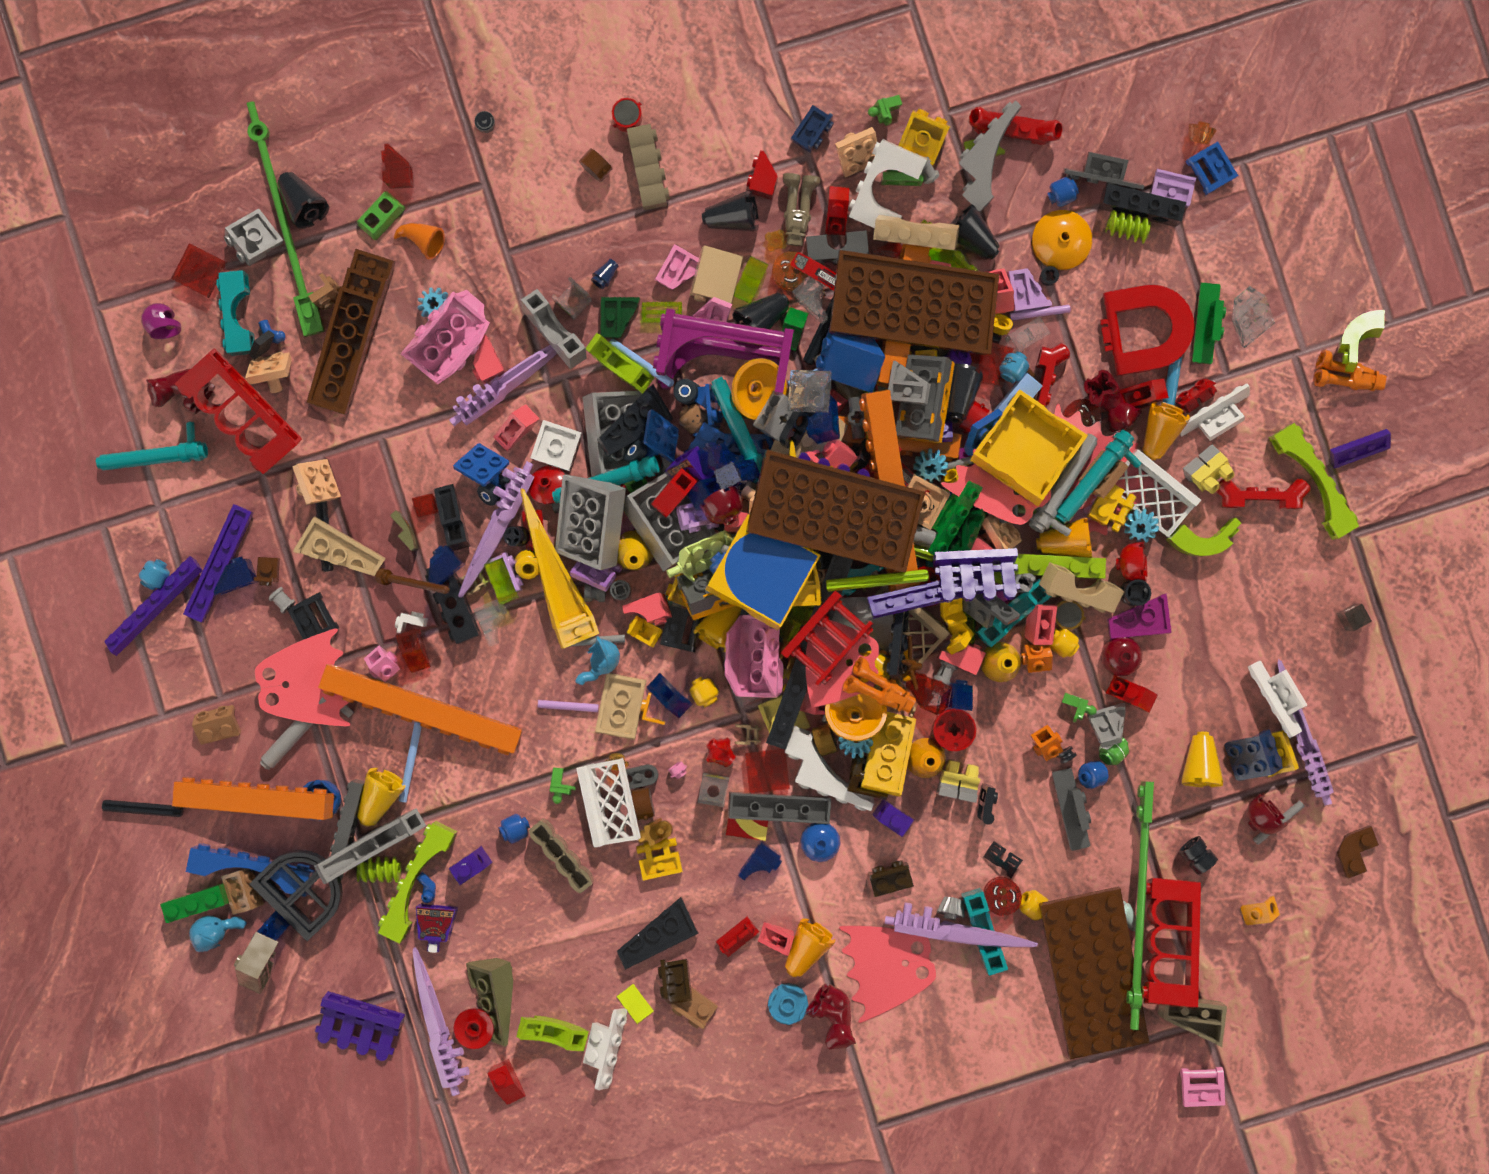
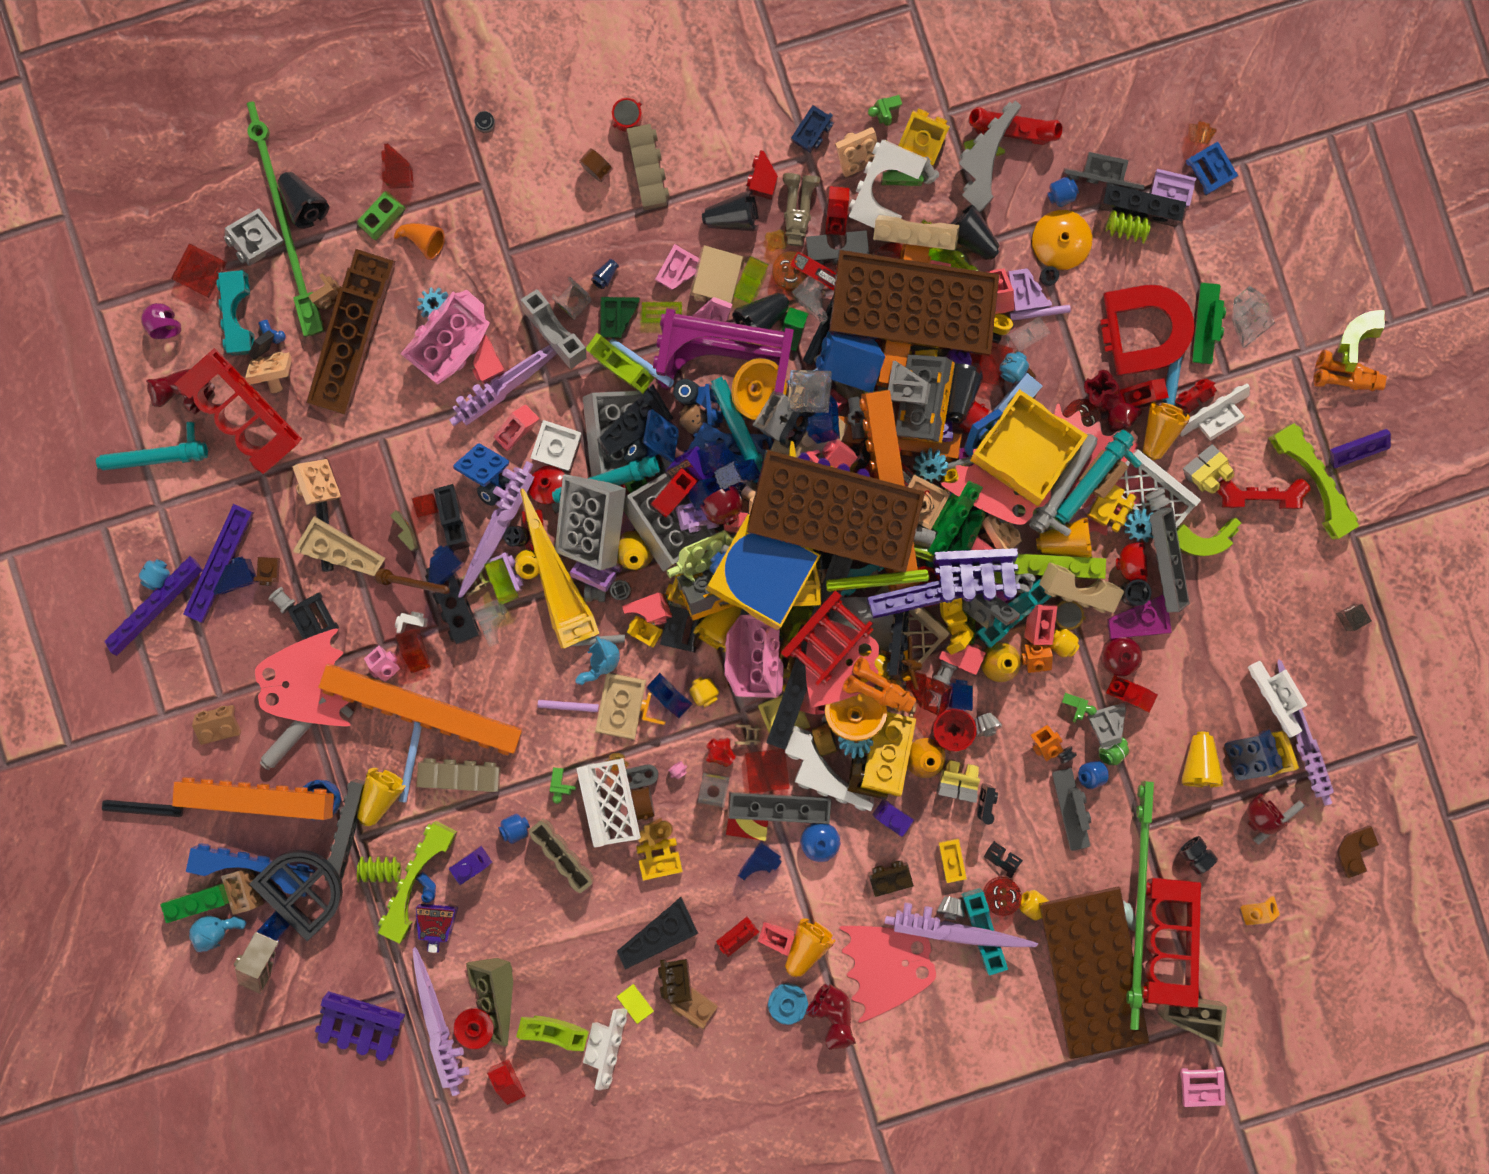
light grey arch [314,808,426,884] -> none
red plate [1036,343,1070,407] -> none
none -> dark tan brick [416,758,501,792]
none -> yellow plate [938,838,967,883]
none -> light grey piece [974,713,1002,737]
none -> light grey wheel [1145,488,1170,511]
none -> dark grey piece [1150,507,1190,612]

